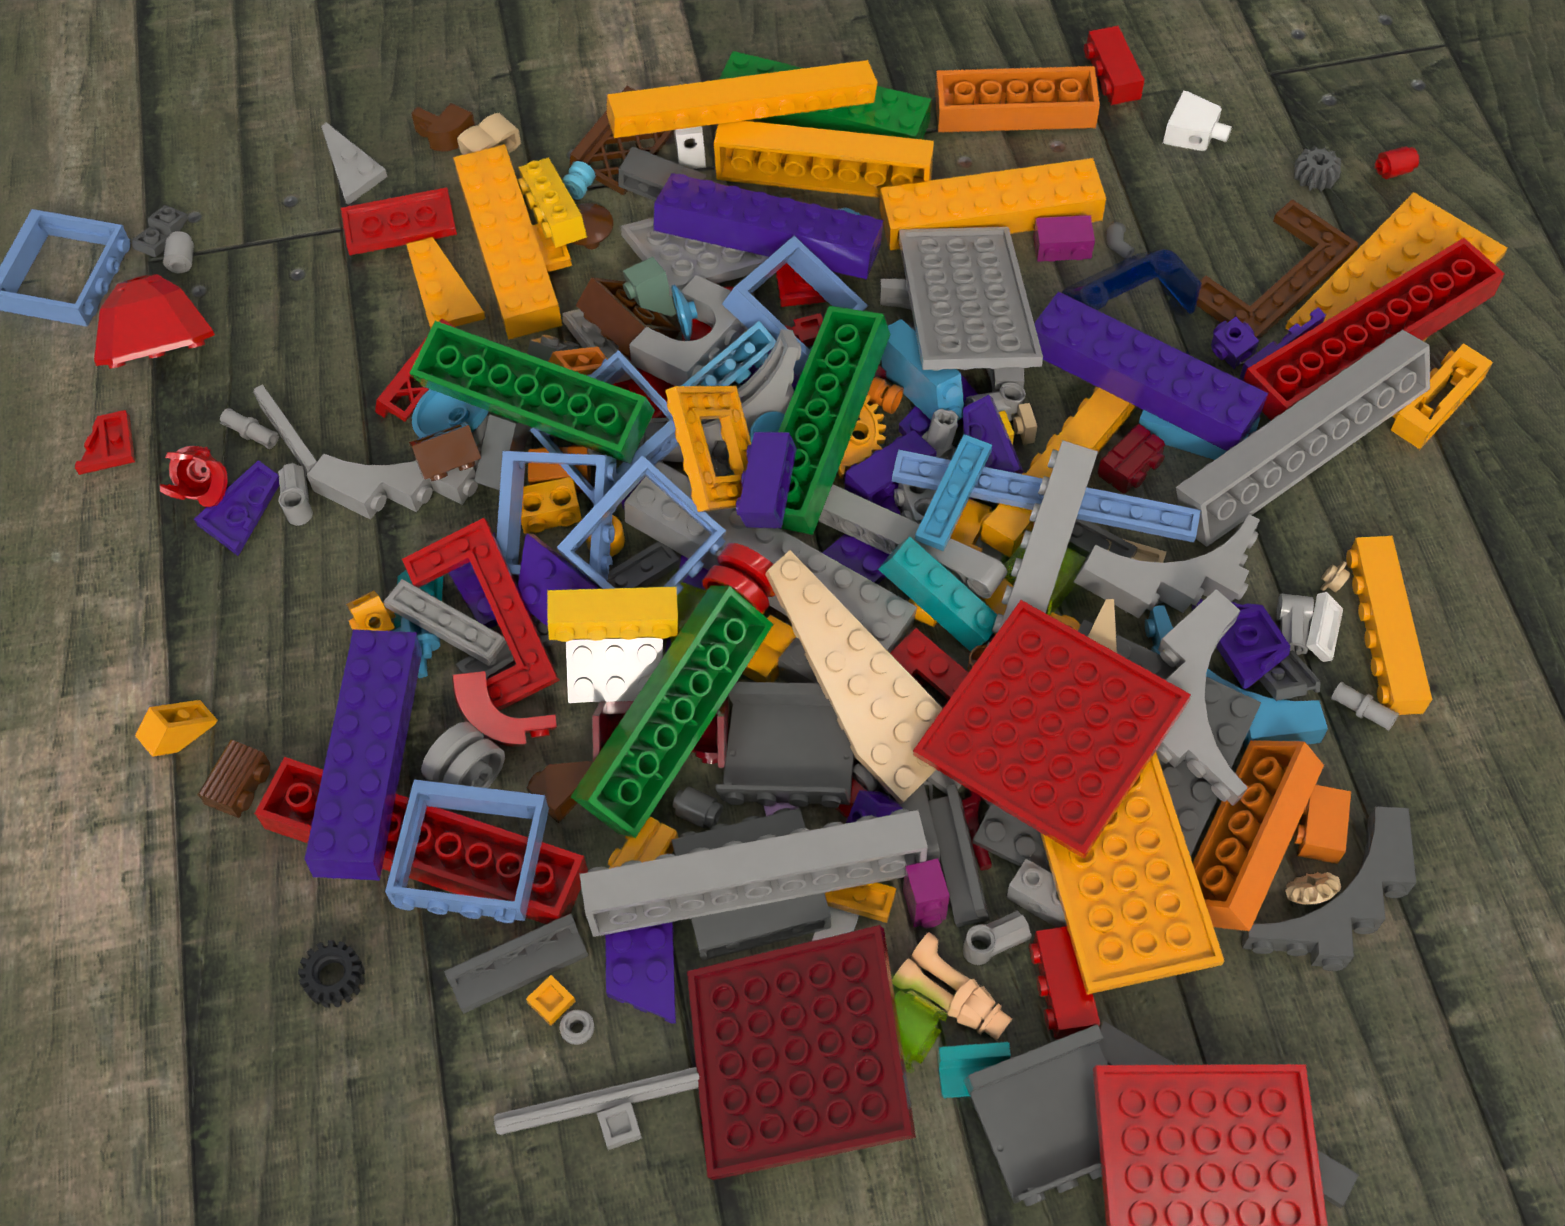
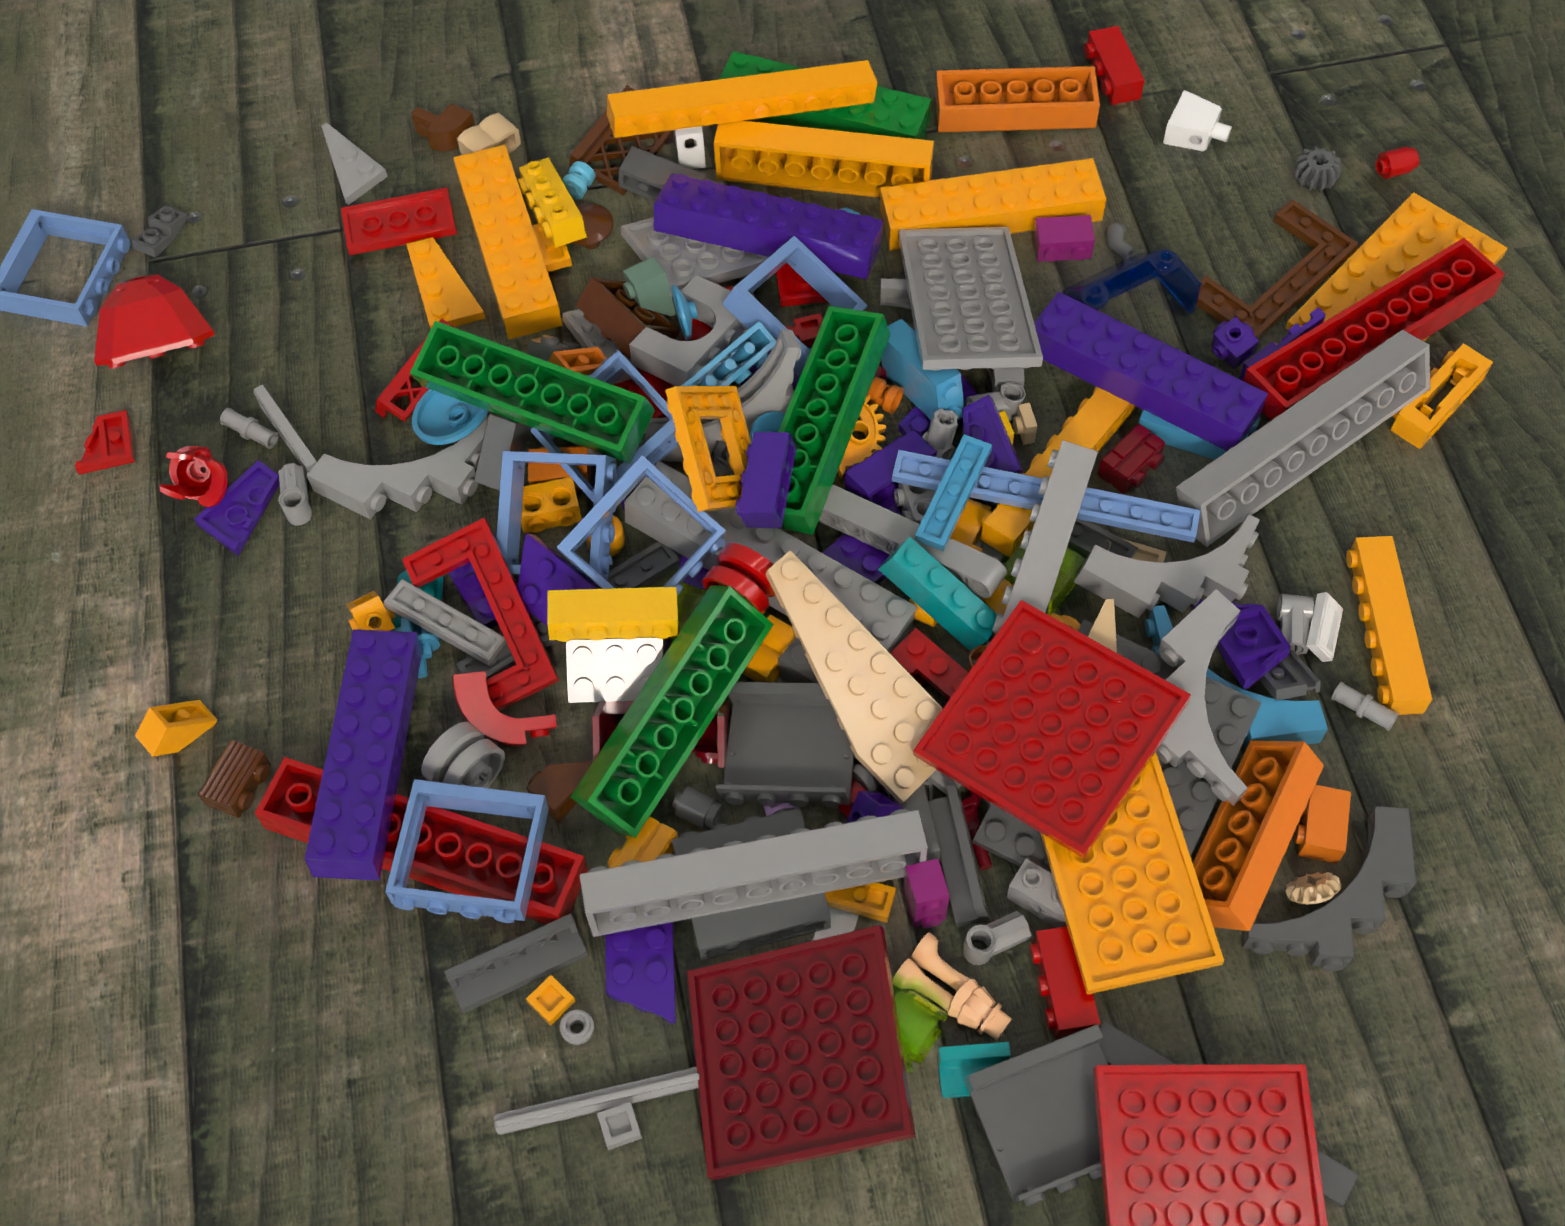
light grey brick [163,231,194,273] -> none
black tyre [298,940,365,1008] -> none
reddish brown brick [409,422,481,481] -> none
tan plate [1320,561,1350,592] -> none

